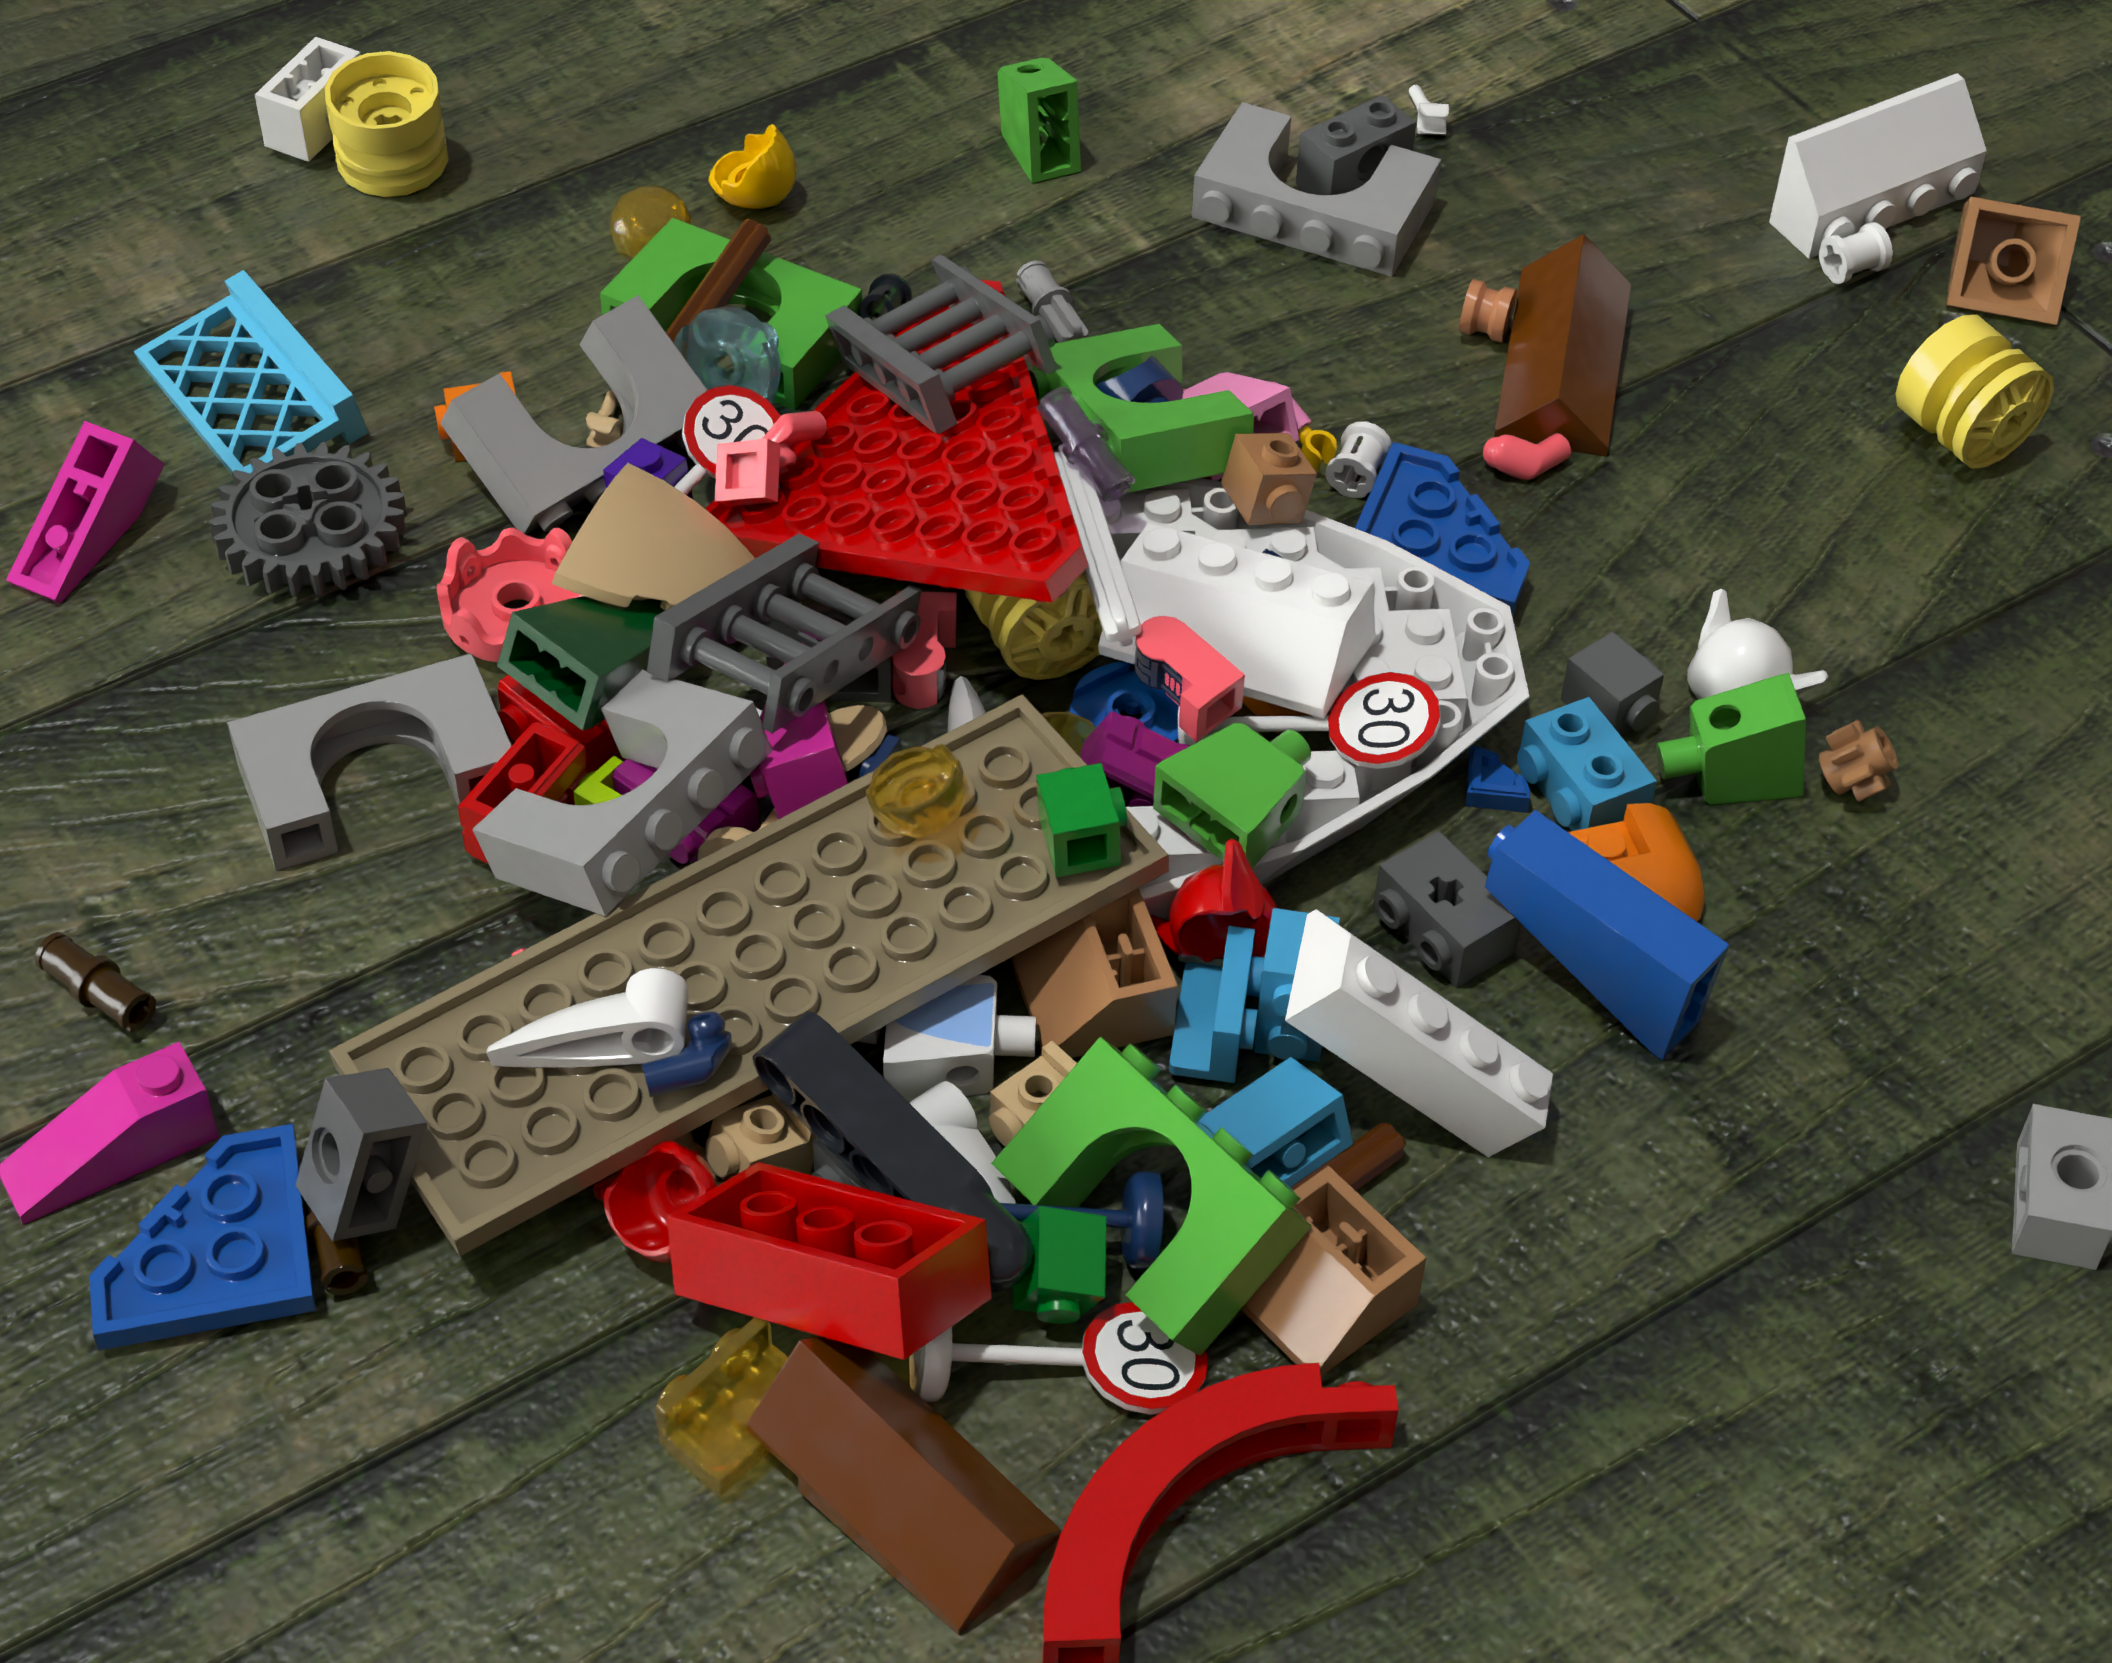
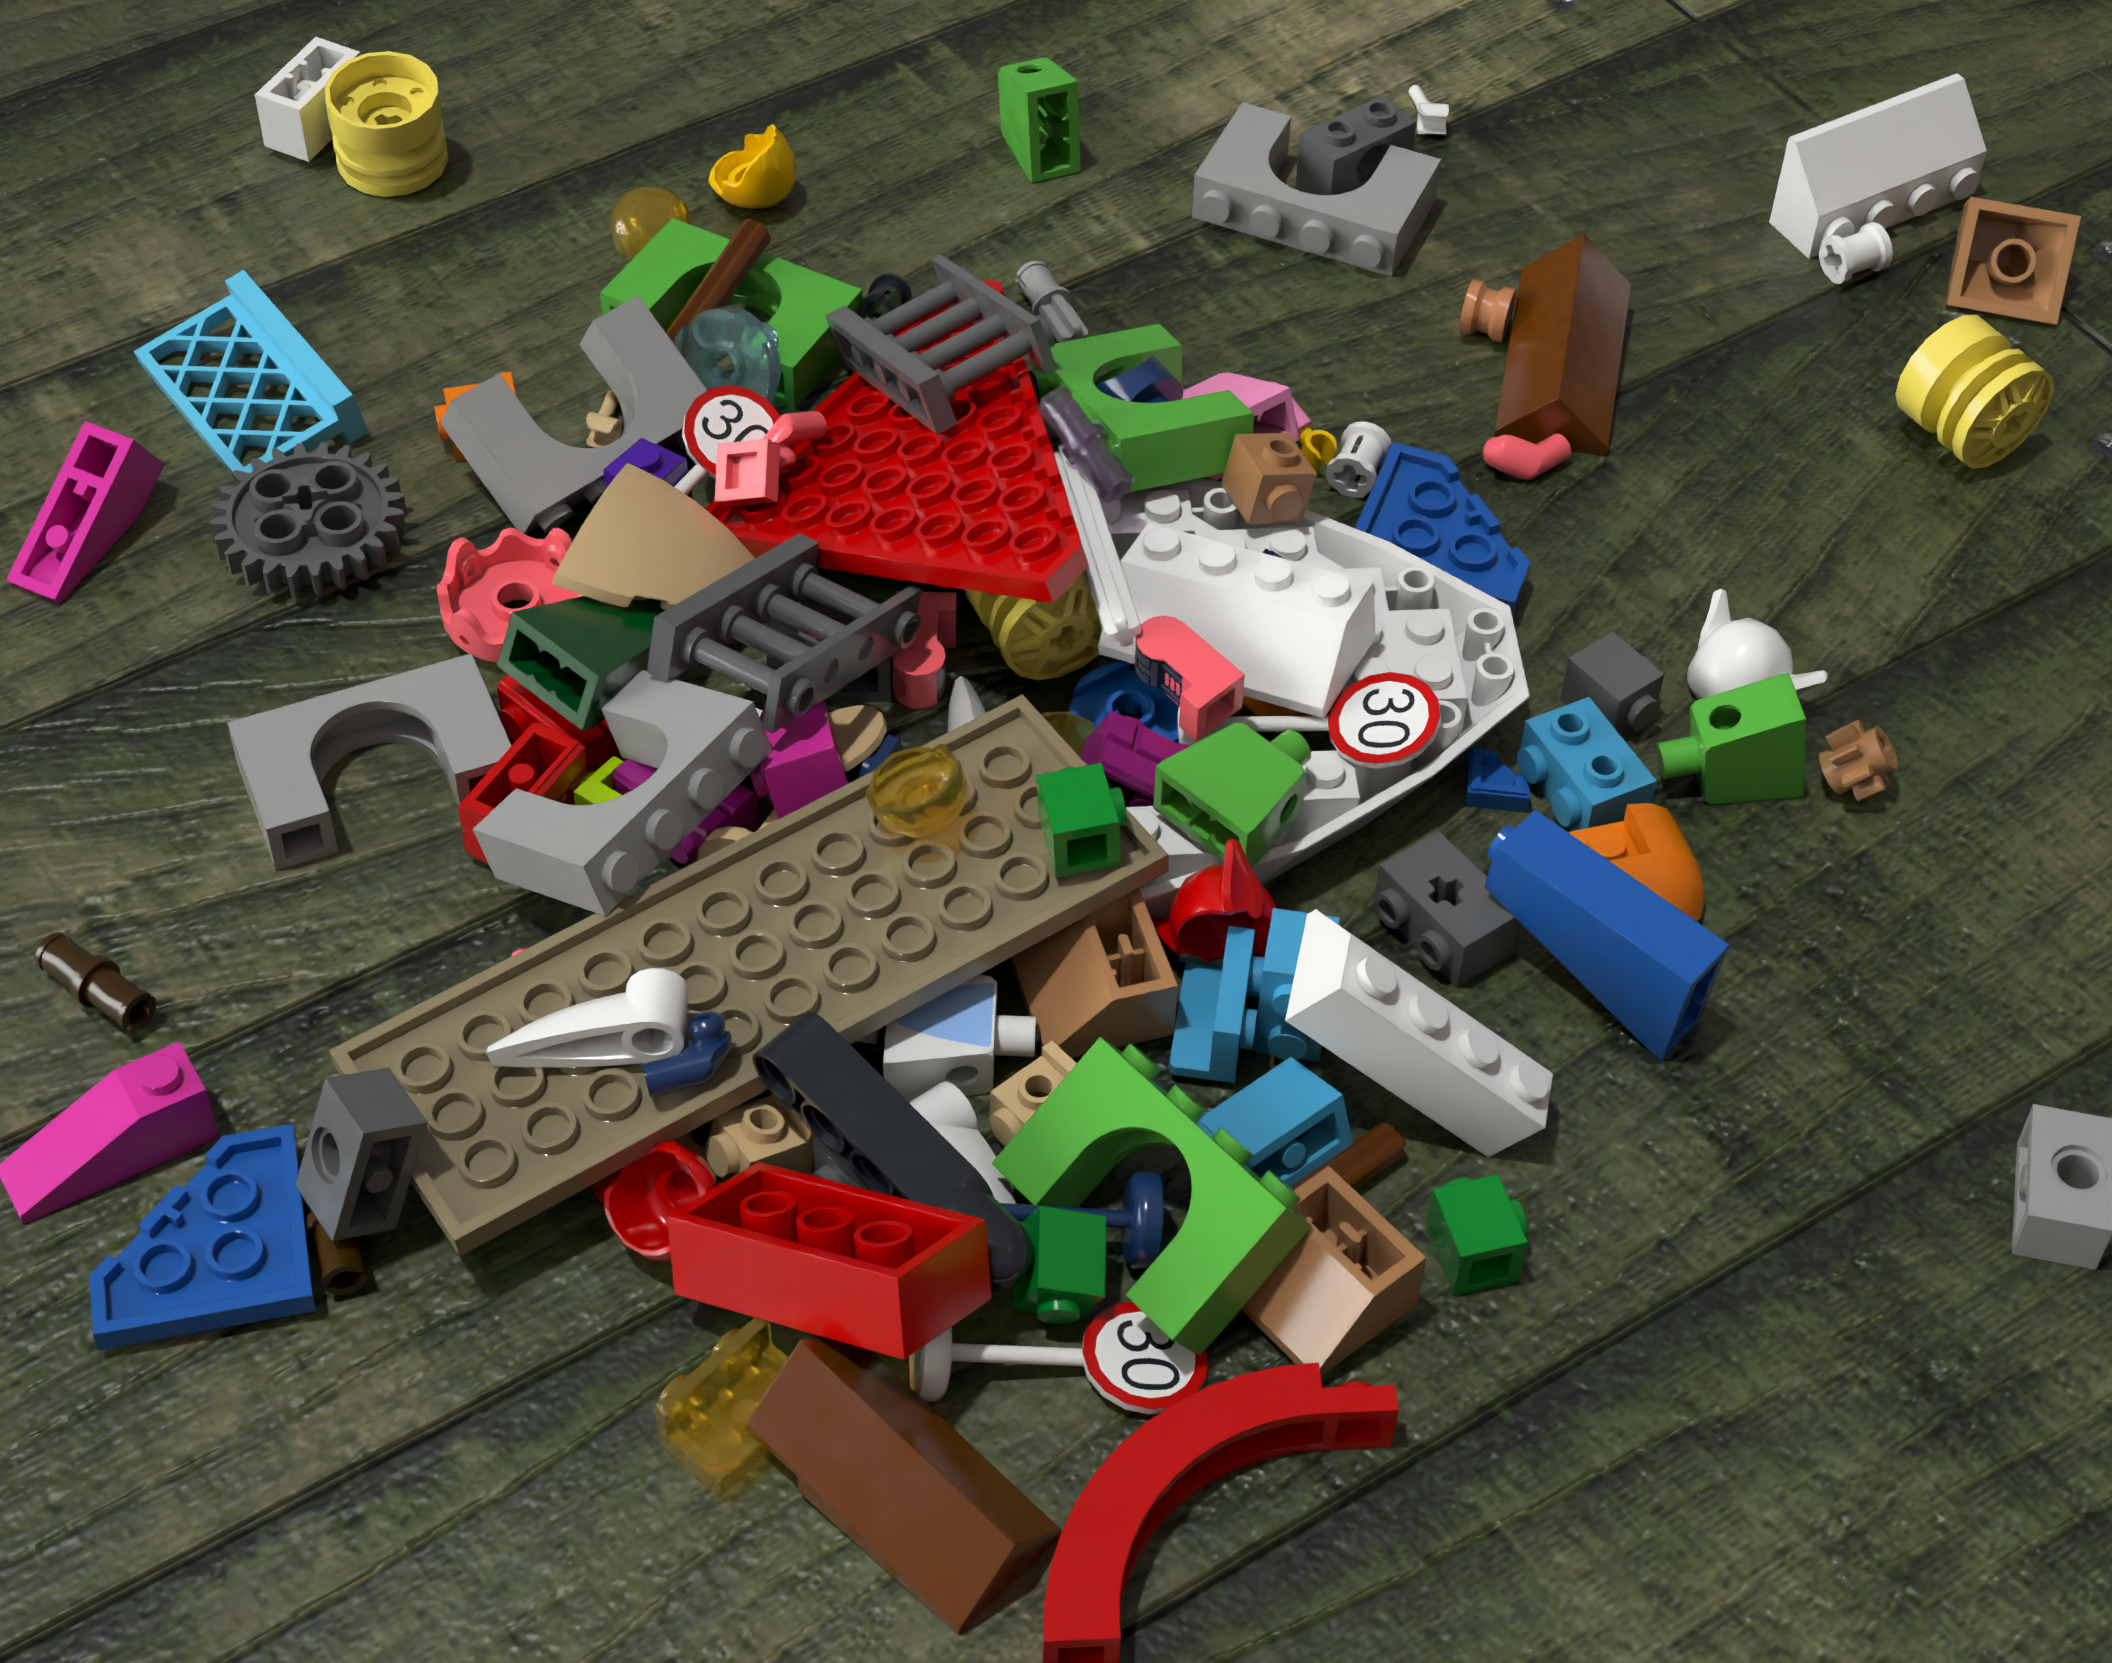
none -> green brick [1425,1174,1528,1296]

